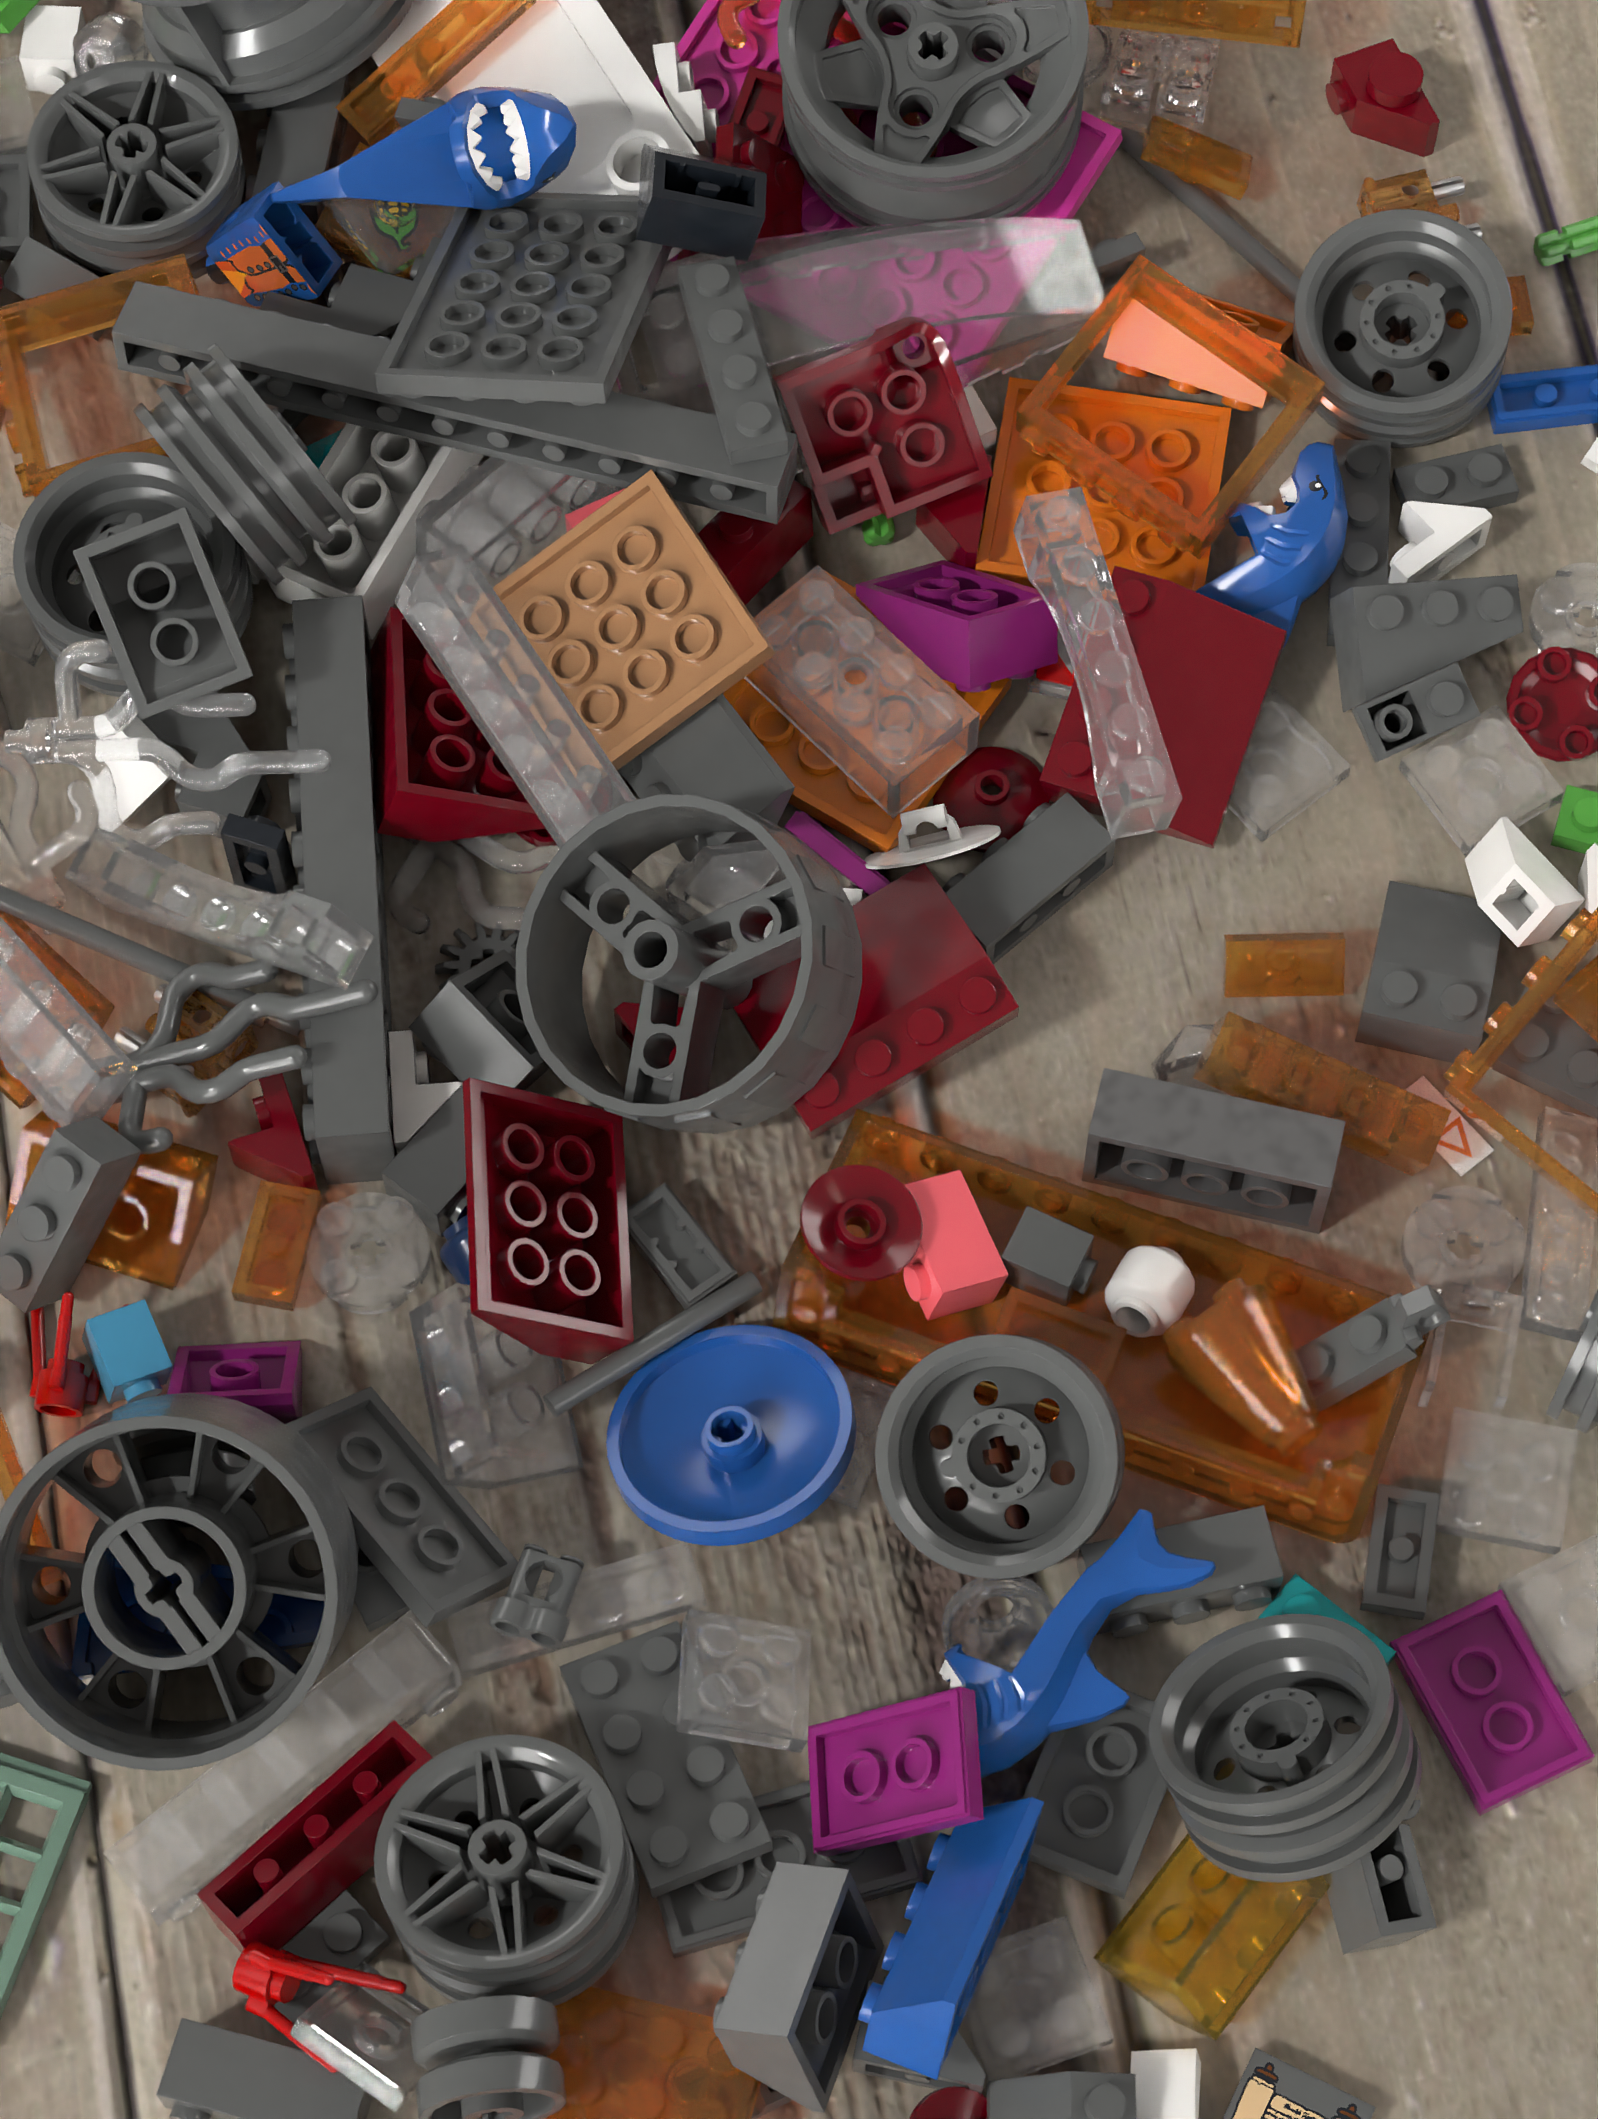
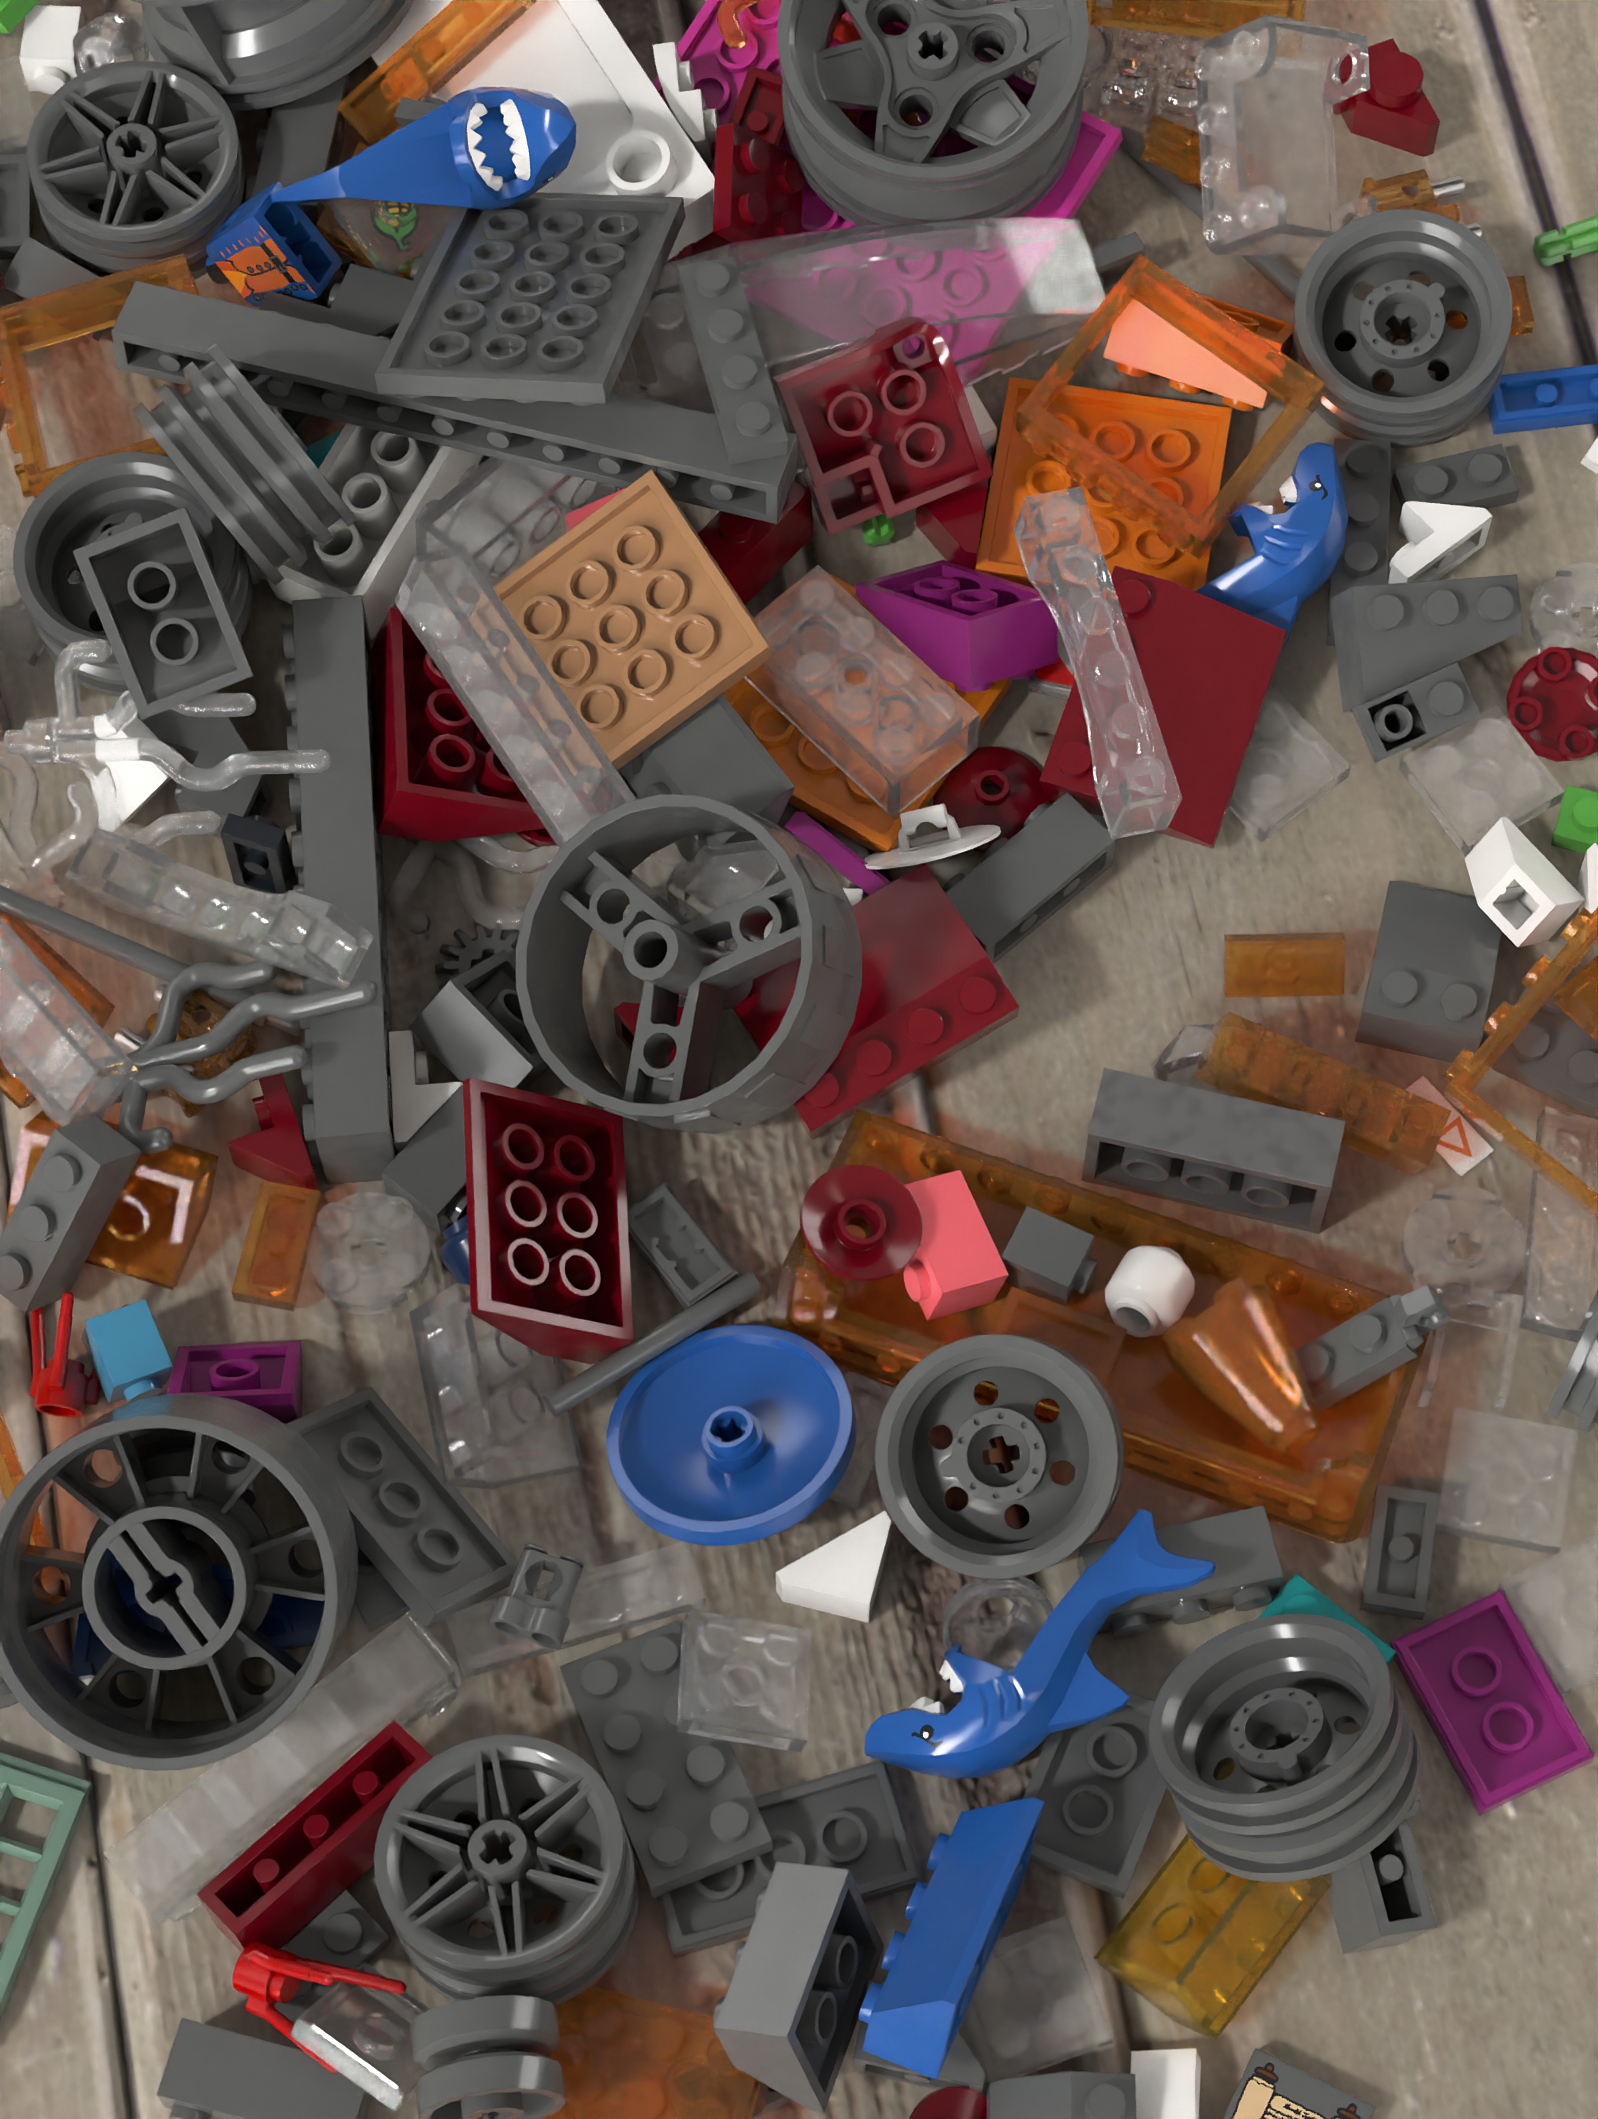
black slope [636,144,767,262] -> none
magenta tile [807,1687,984,1857] -> none
none -> white slope [776,1511,891,1623]
none -> clear windscreen [1195,14,1377,258]

